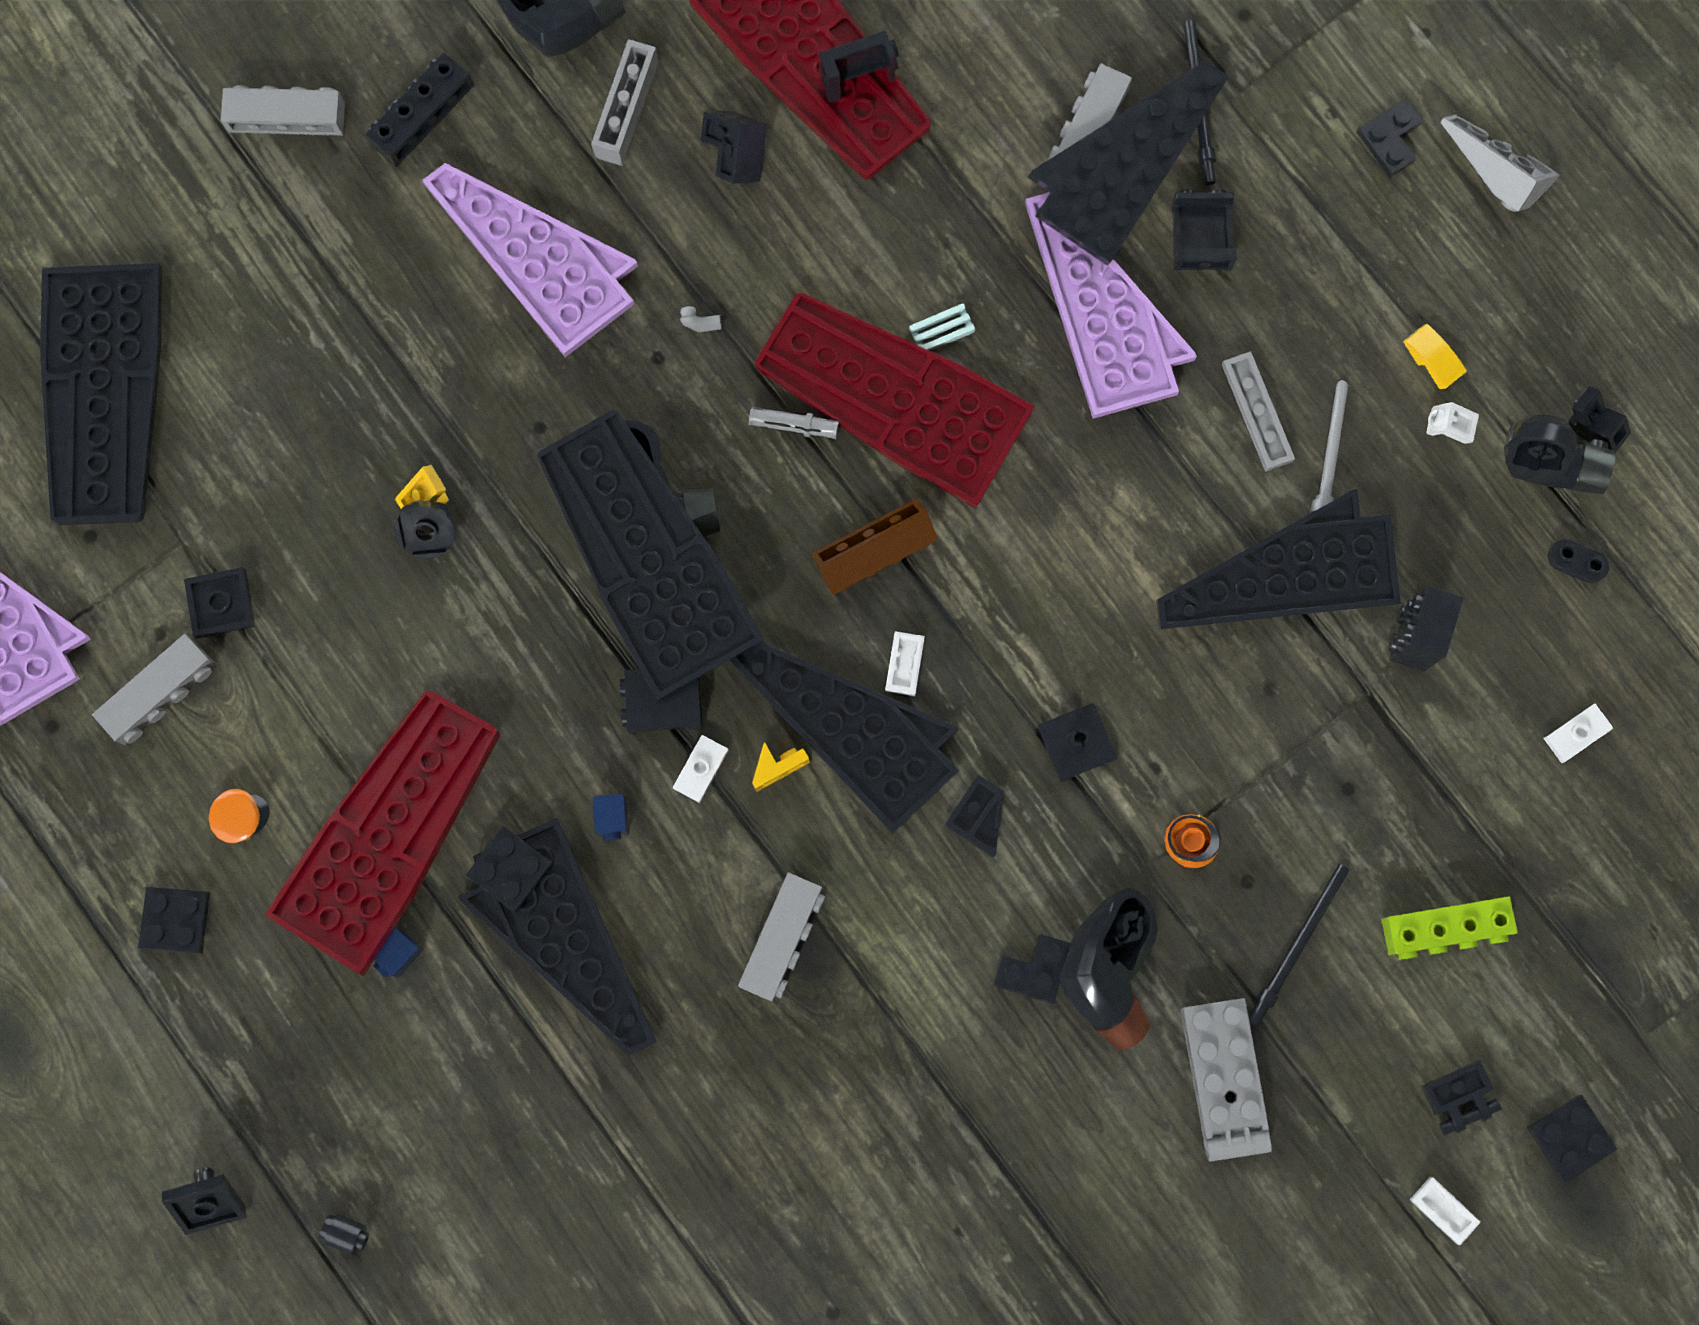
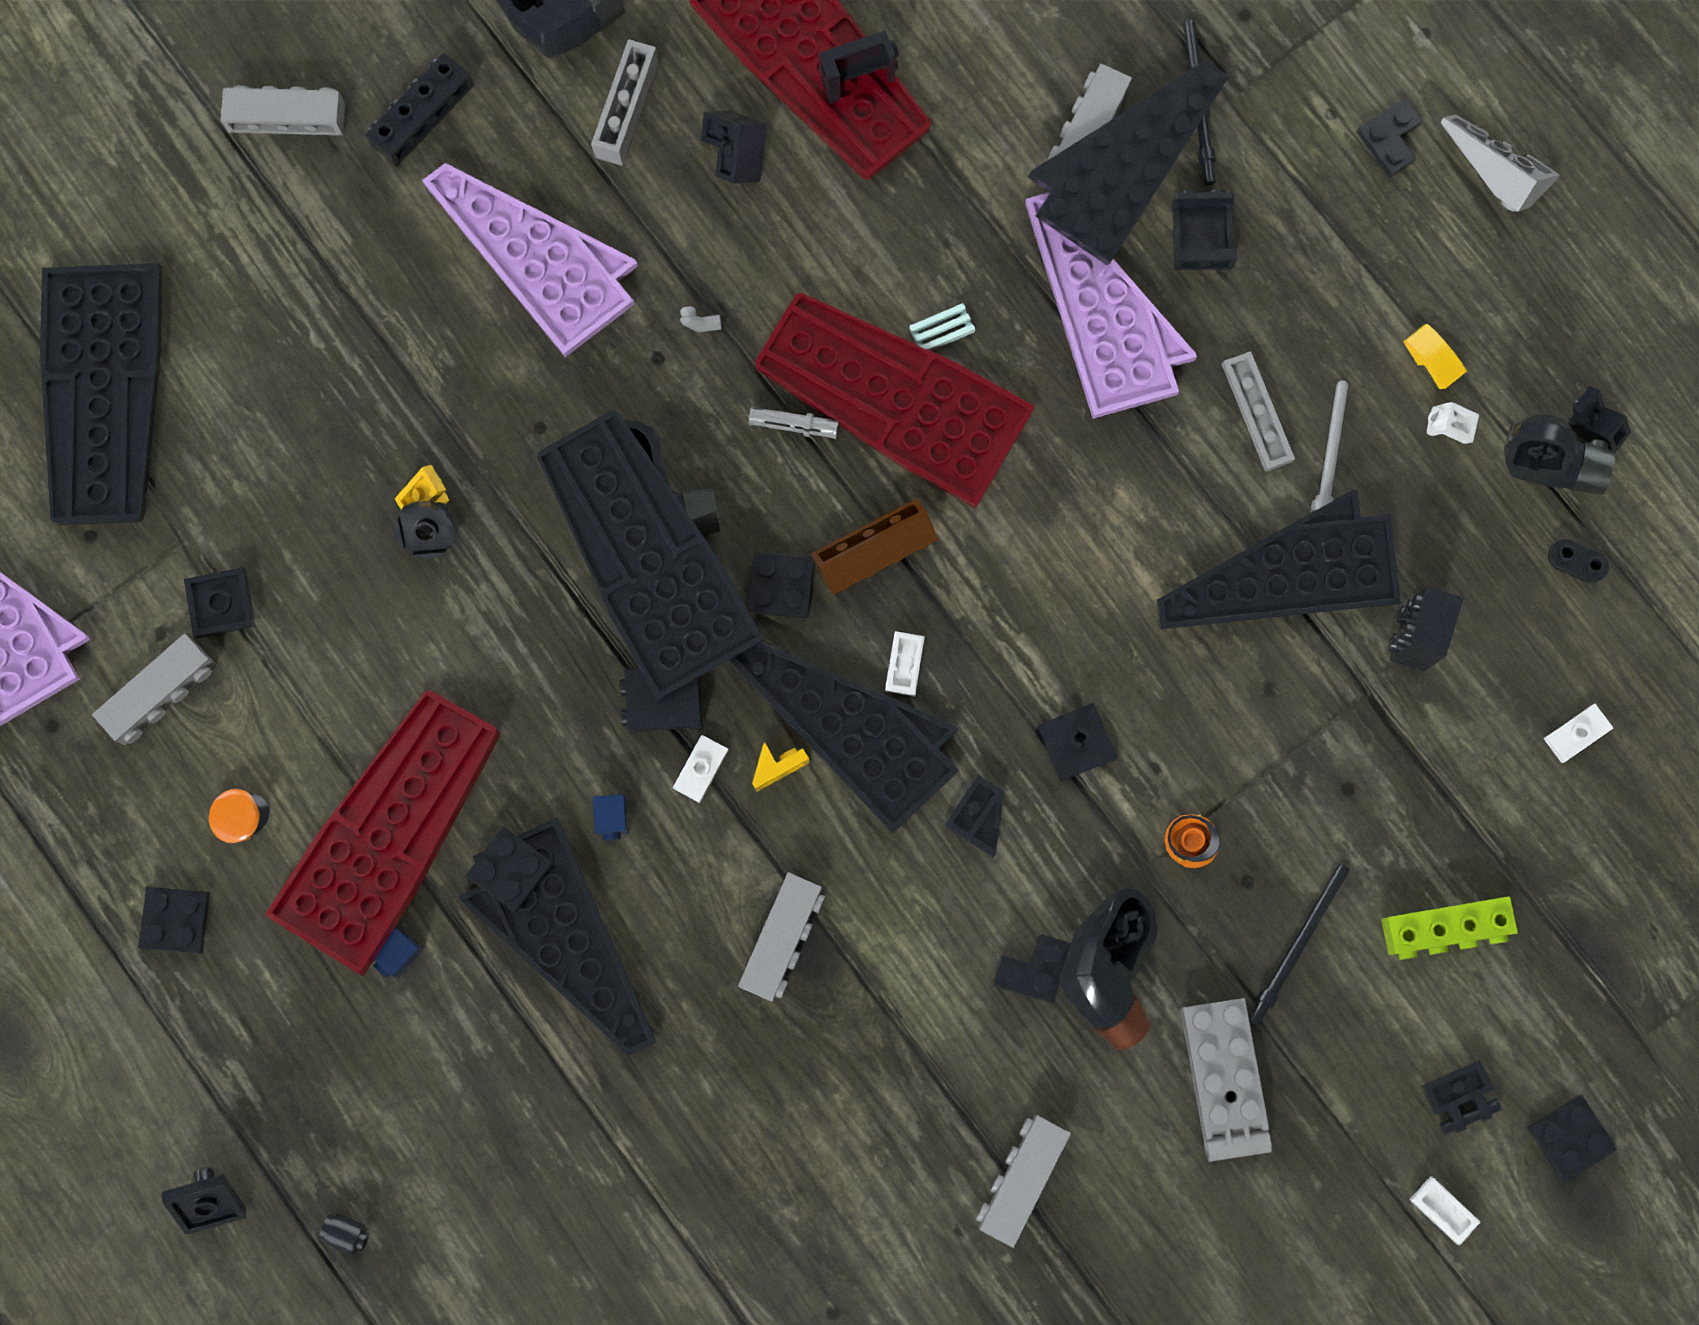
none -> black plate [748,553,814,618]
none -> light grey brick [976,1115,1071,1248]

